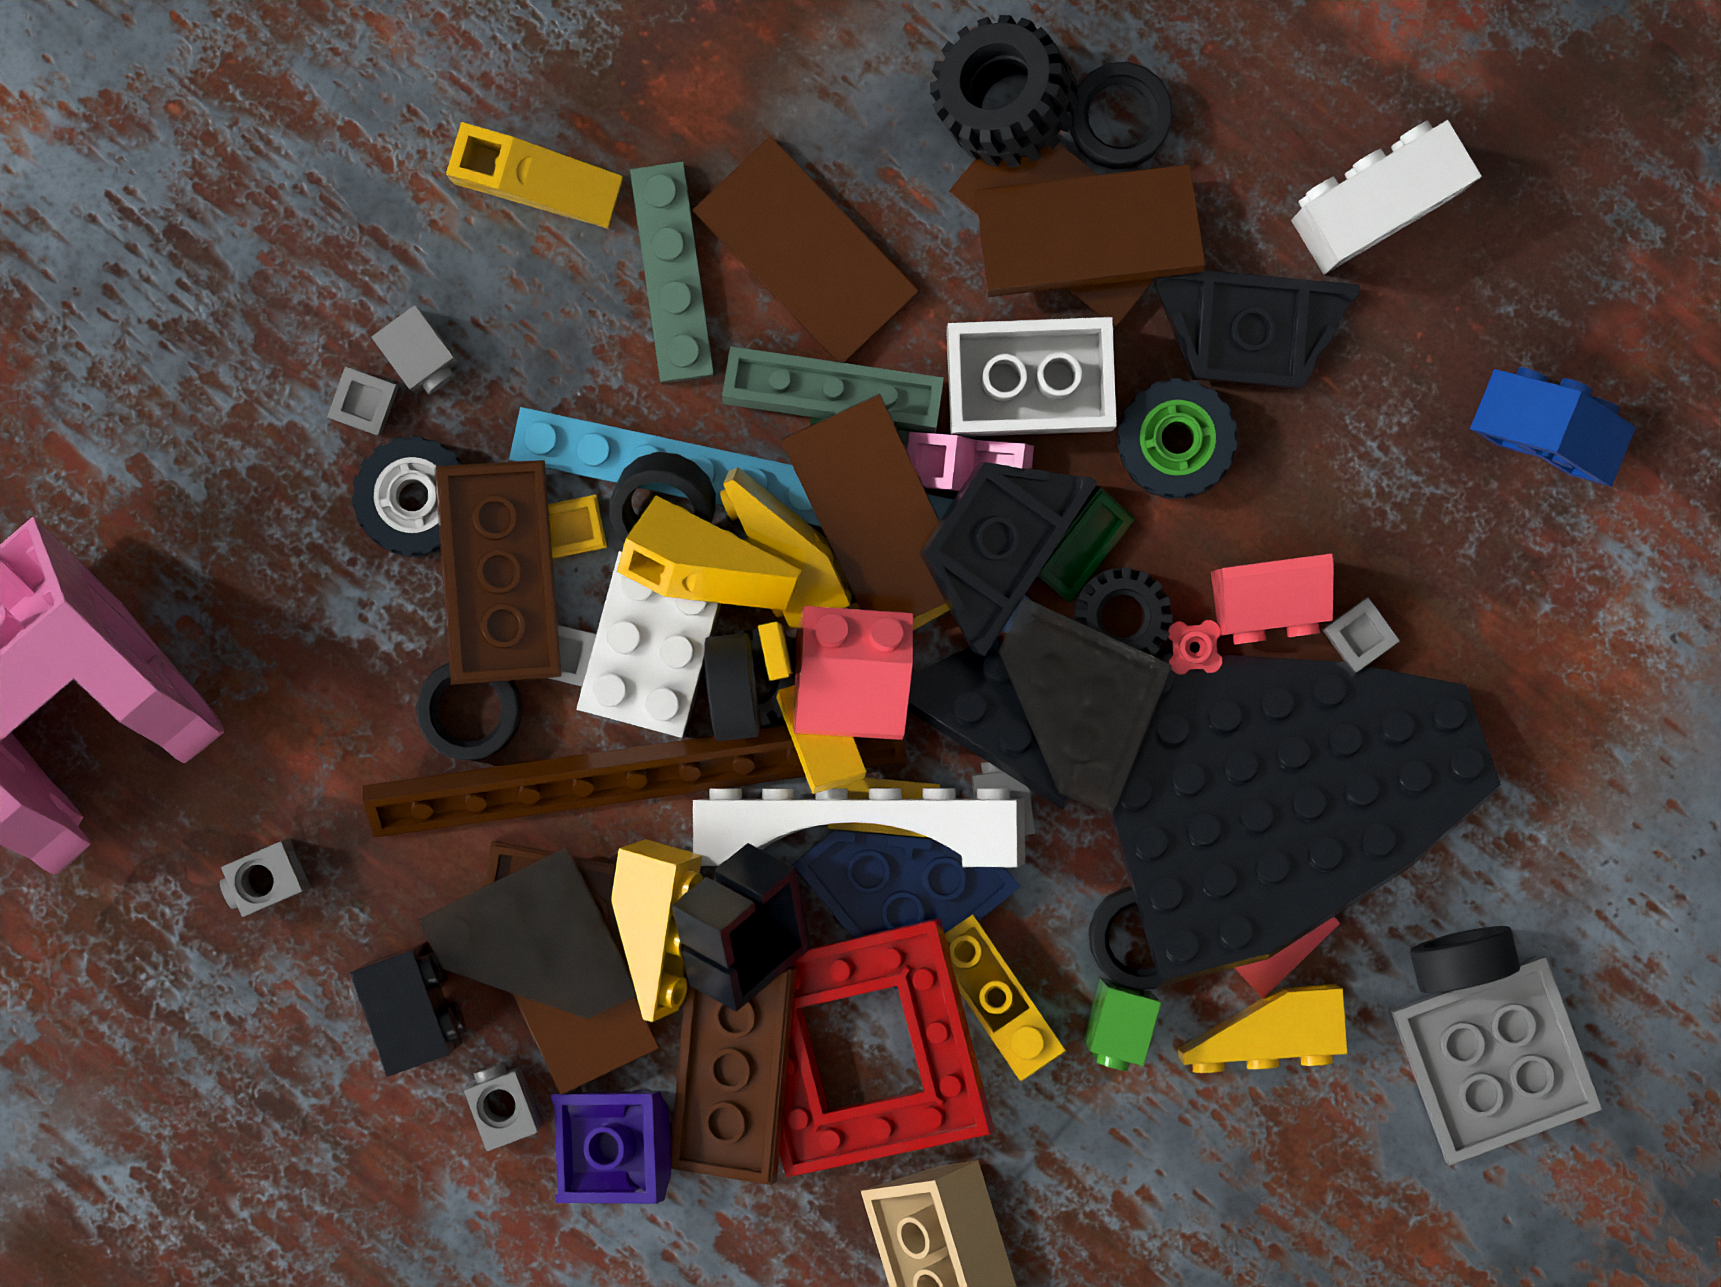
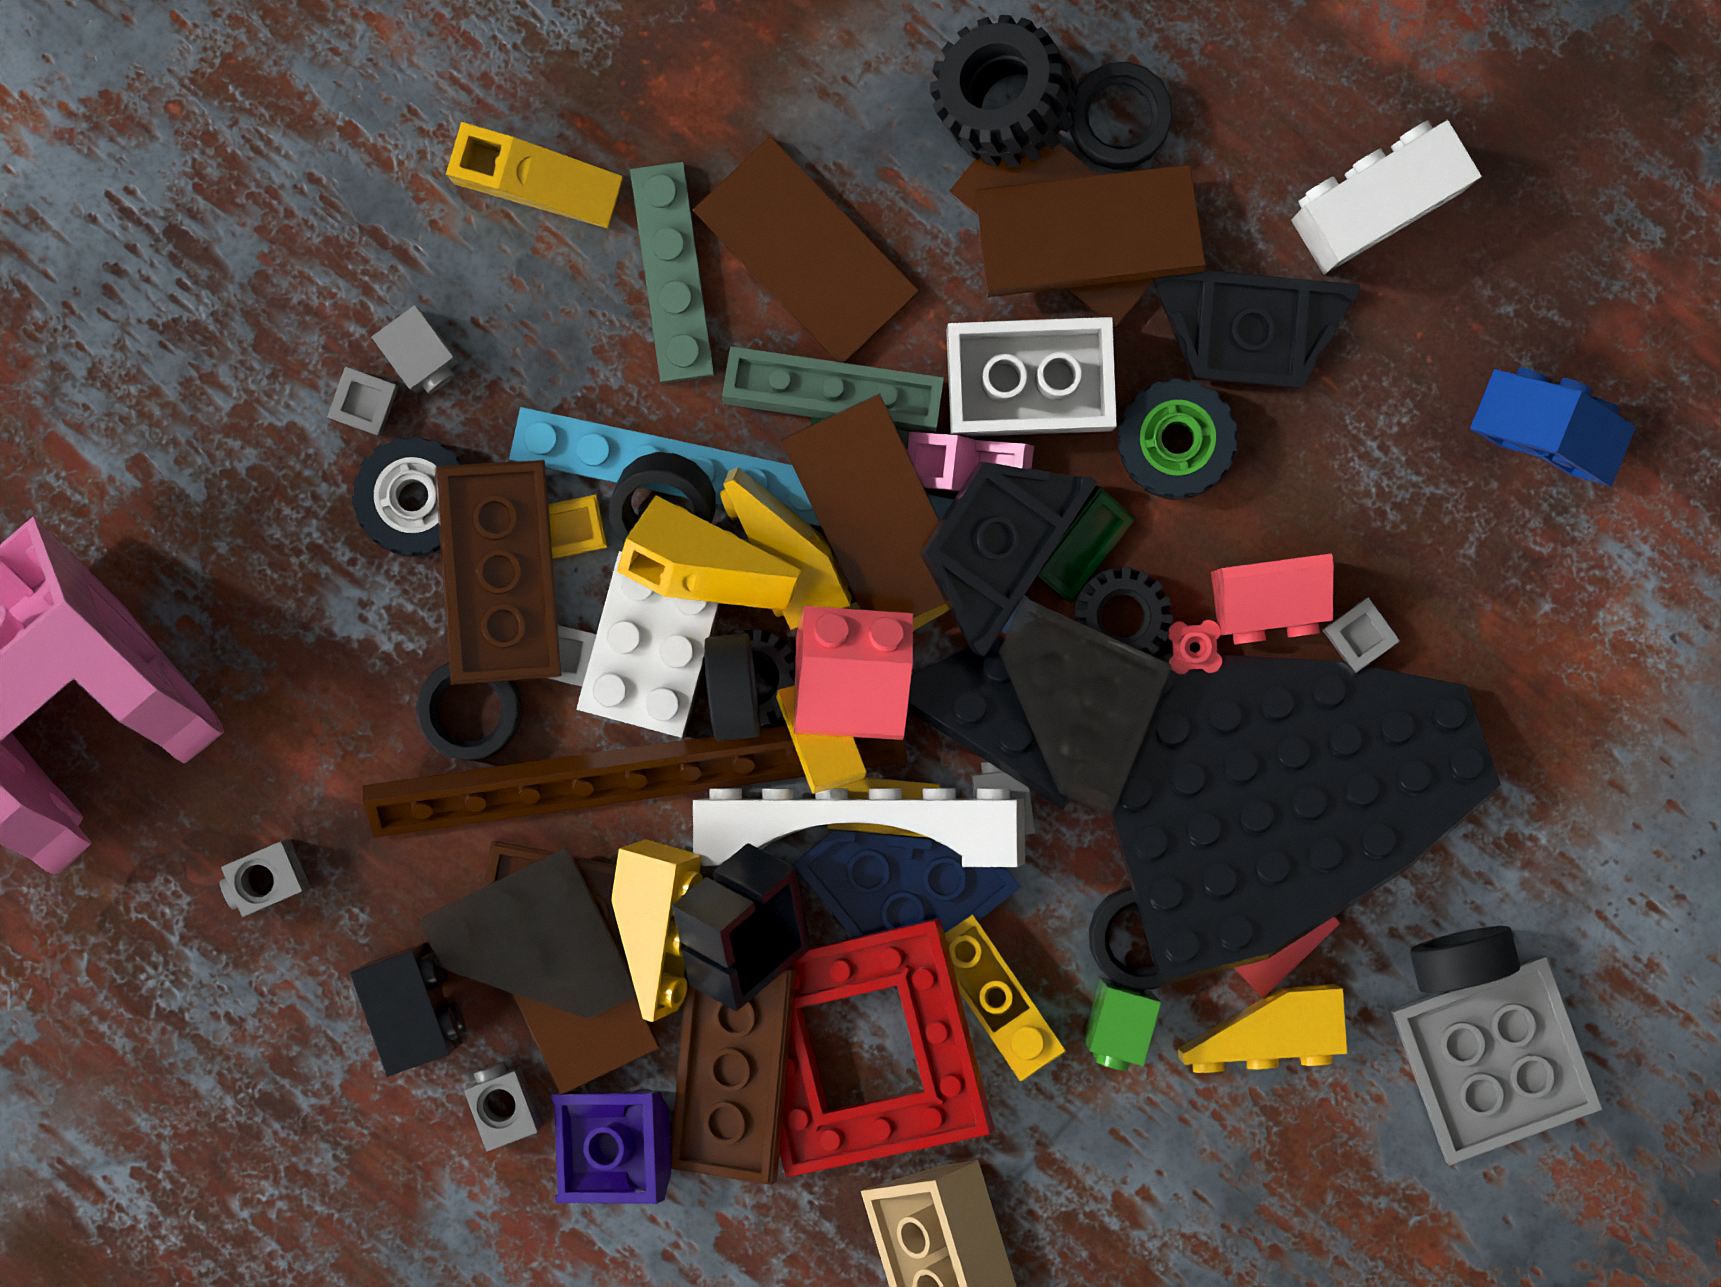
yellow tile [758,622,793,681] -> none

